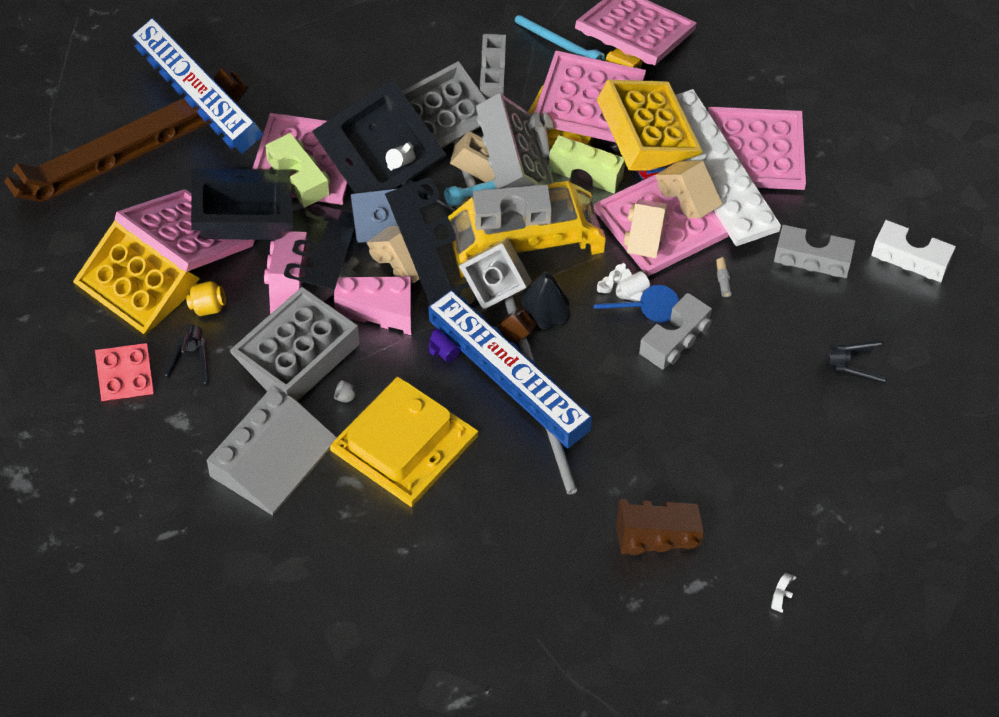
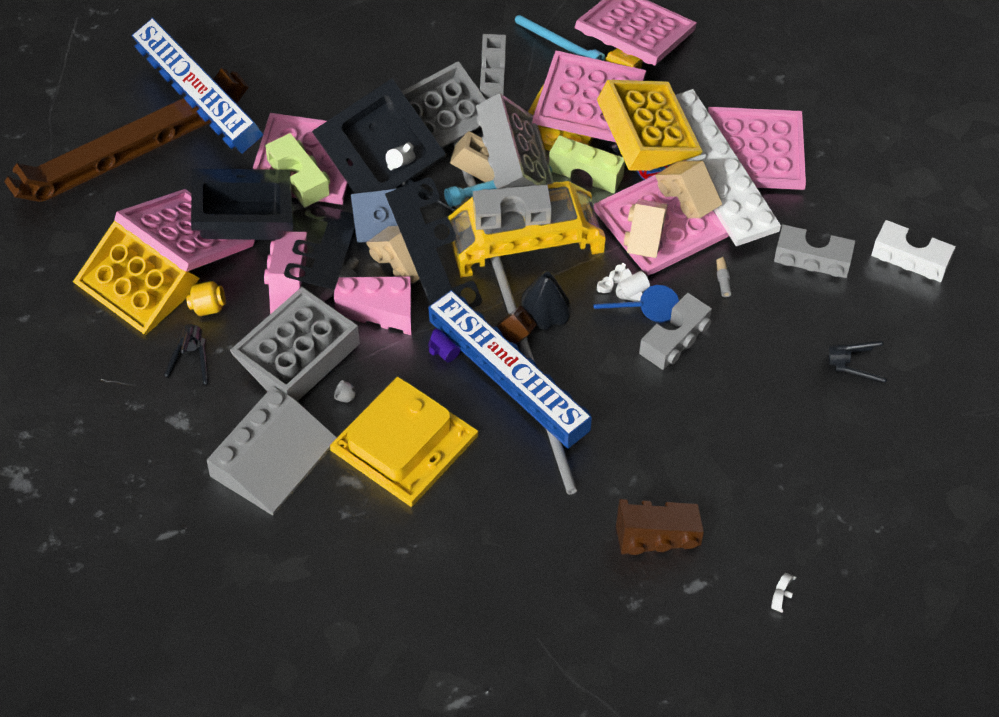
coral hinge [95,343,154,401] -> none
light grey brick [459,237,532,310] -> none
light grey bar [528,111,554,157] -> none

